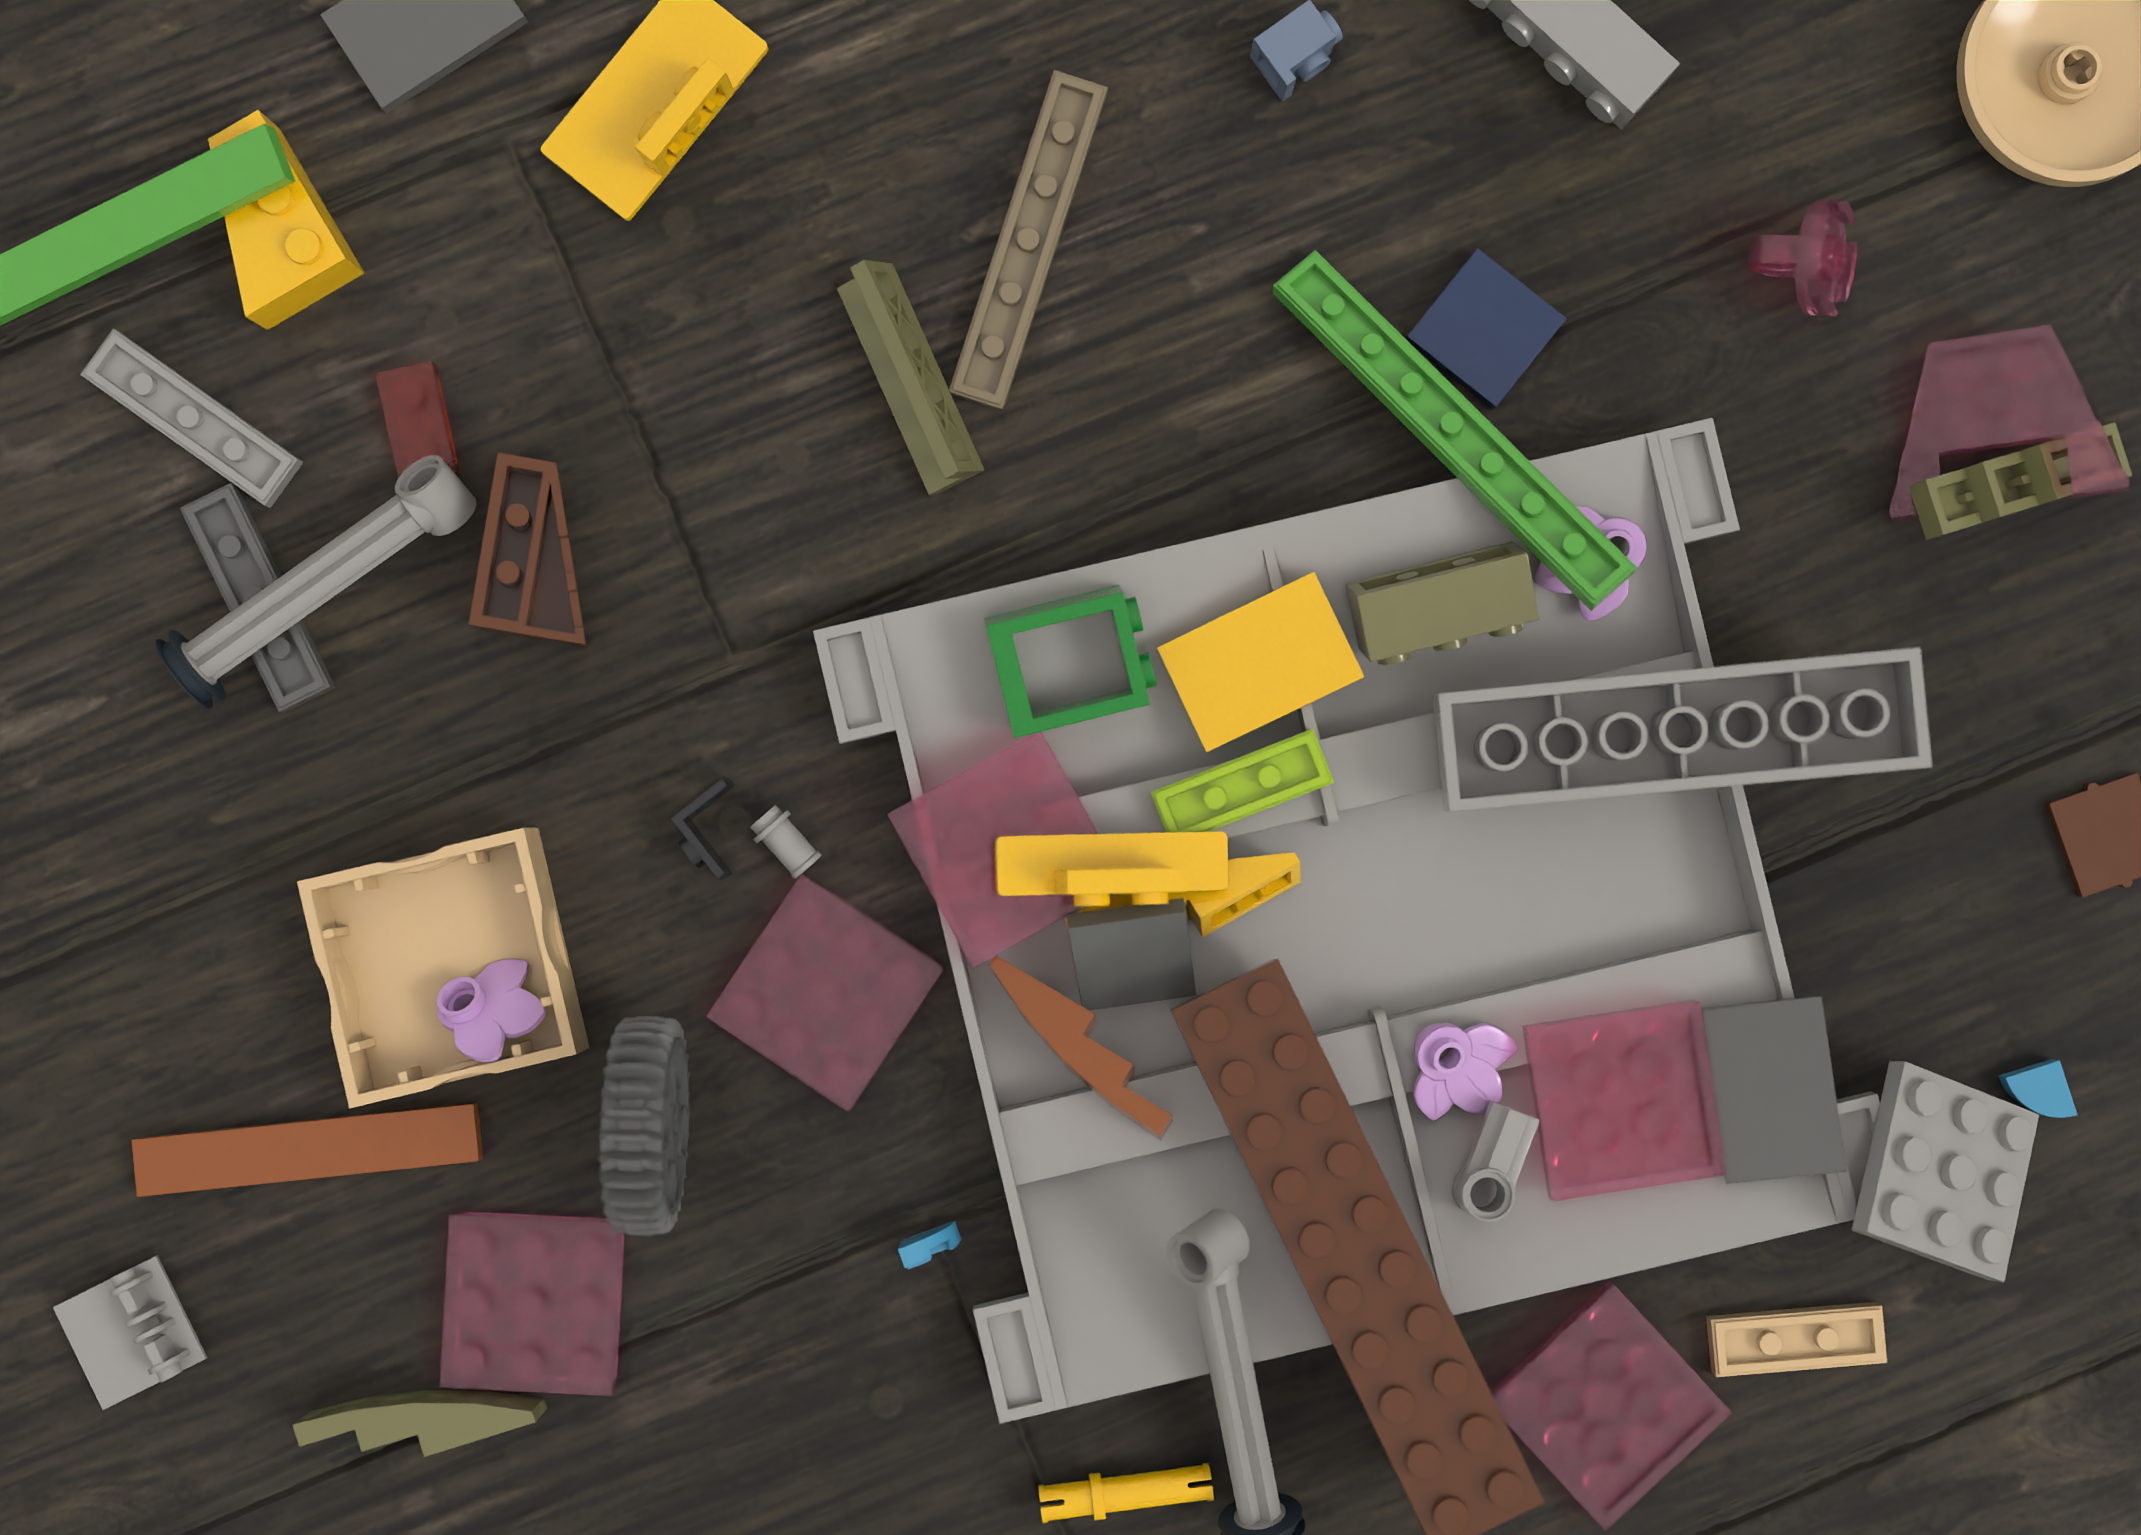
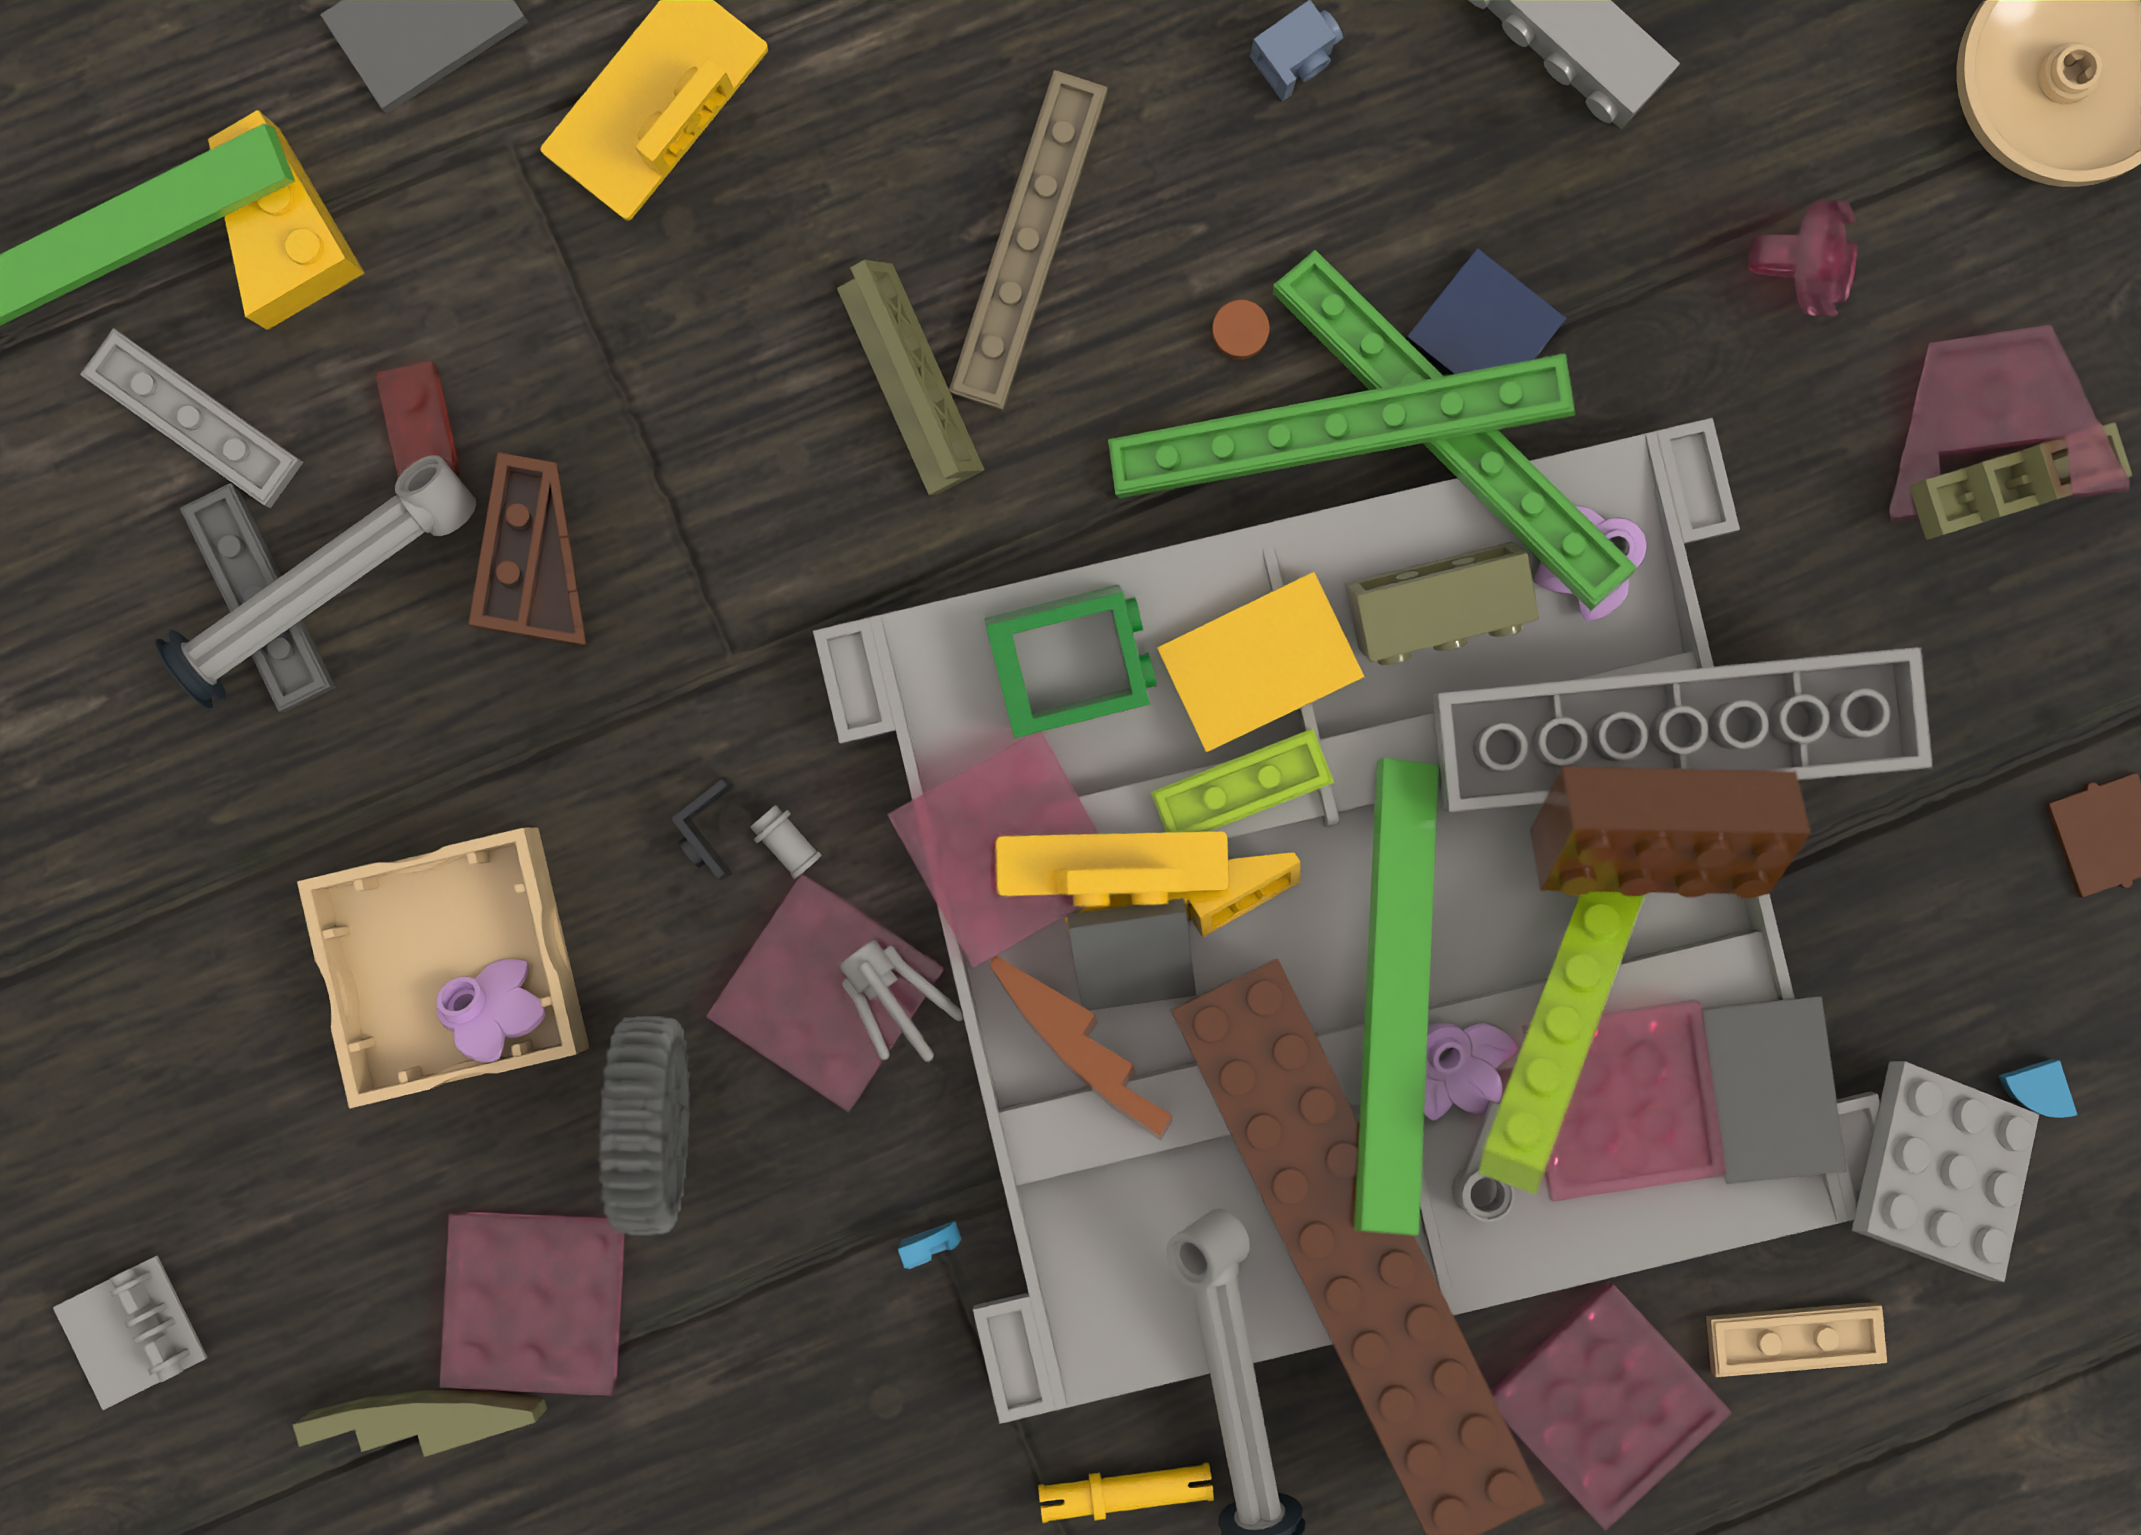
dark orange tile [131,1102,484,1197] -> none
none -> light grey plant [838,939,964,1061]
none -> bright green tile [1108,354,1575,498]
none -> dark orange tile [1212,300,1269,360]
none -> bright green tile [1354,757,1439,1236]
none -> lime brick [1479,892,1646,1195]
none -> reddish brown brick [1530,766,1811,898]

